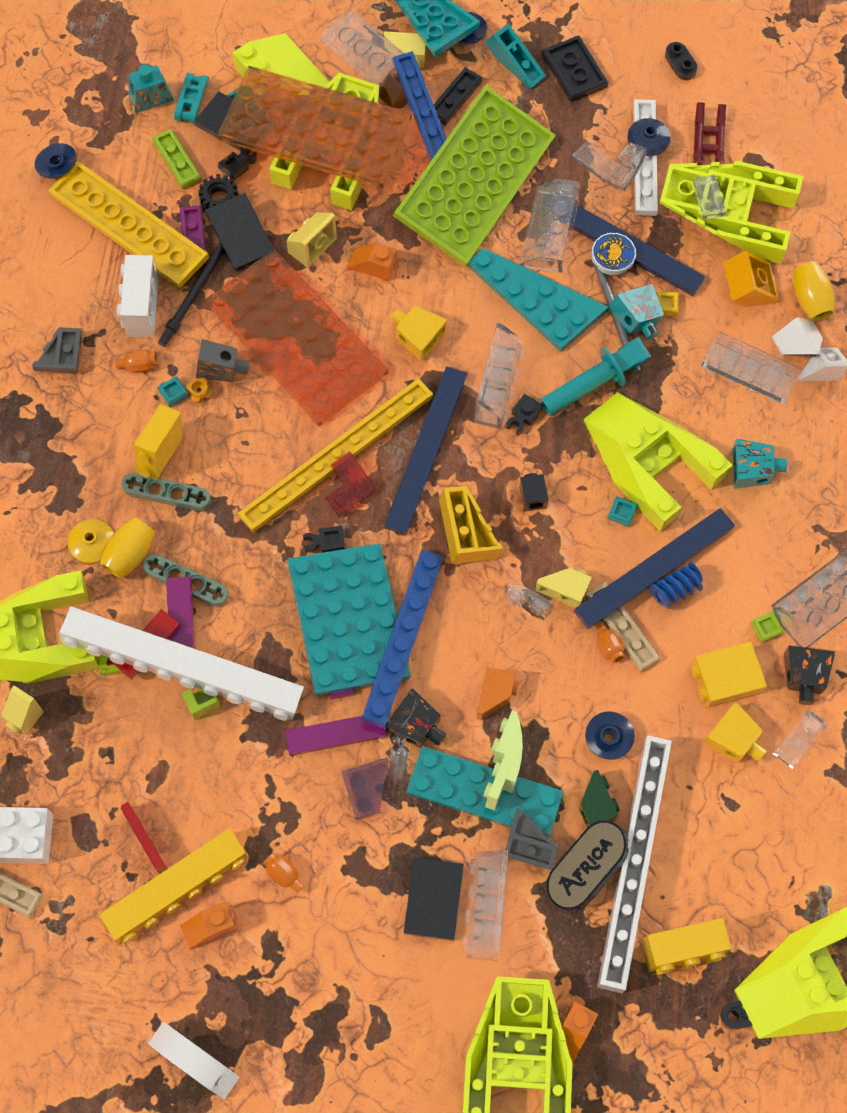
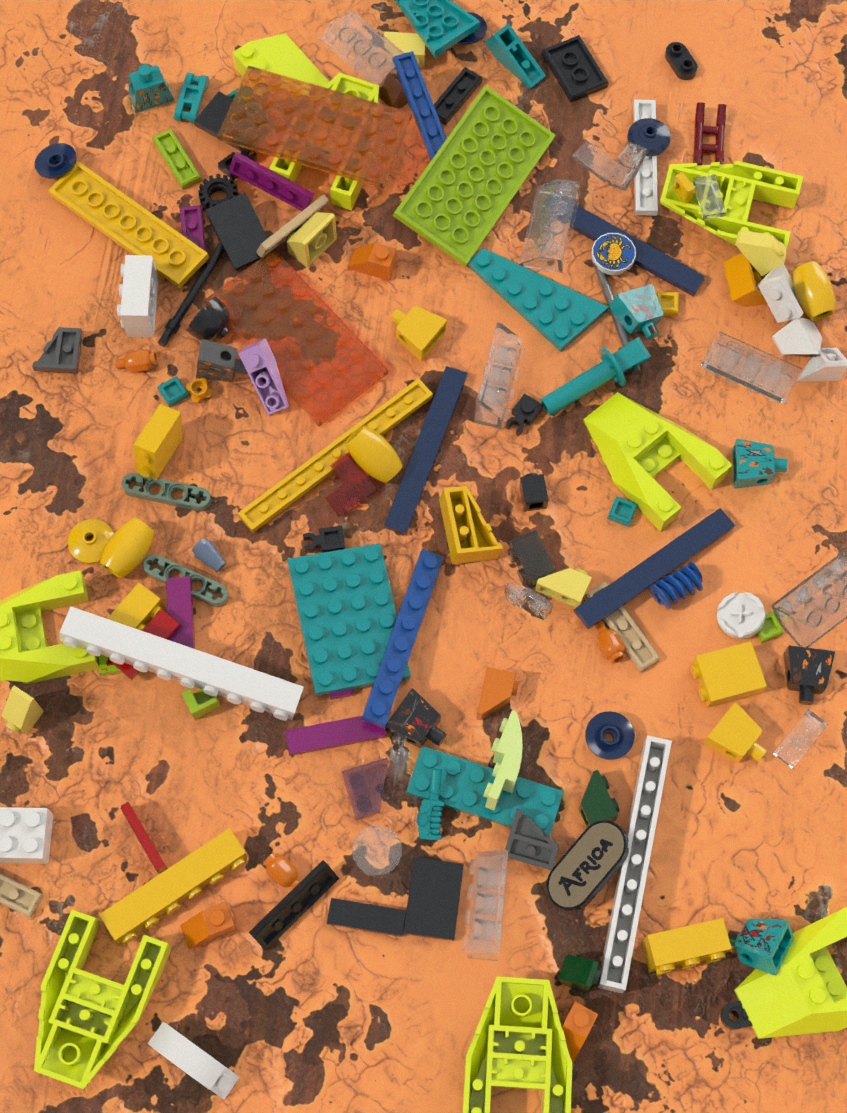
none -> neon yellow wedge [34,910,172,1089]
none -> yellow brick [107,583,164,631]
none -> black cylinder [186,297,230,341]
none -> sand blue cone [192,538,227,572]
none -> magenta tile [229,152,314,211]
none -> lavender slope [238,338,289,415]
none -> black tile [249,860,339,951]
none -> tan tile [256,194,329,258]
none -> black tile [327,898,406,937]
none -> yellow piece [345,425,403,483]
none -> clear tile [352,825,402,877]
none -> teal piece [416,768,444,840]
none -> clear smoke brick [507,530,556,589]
none -> dark green slope [557,955,601,993]
none -> yellow tile [673,172,695,204]
none -> white tile [717,592,766,639]
none -> teal torso [728,919,794,976]
none -> light yellow slope [735,230,787,276]
none -> white bracket [758,264,803,323]

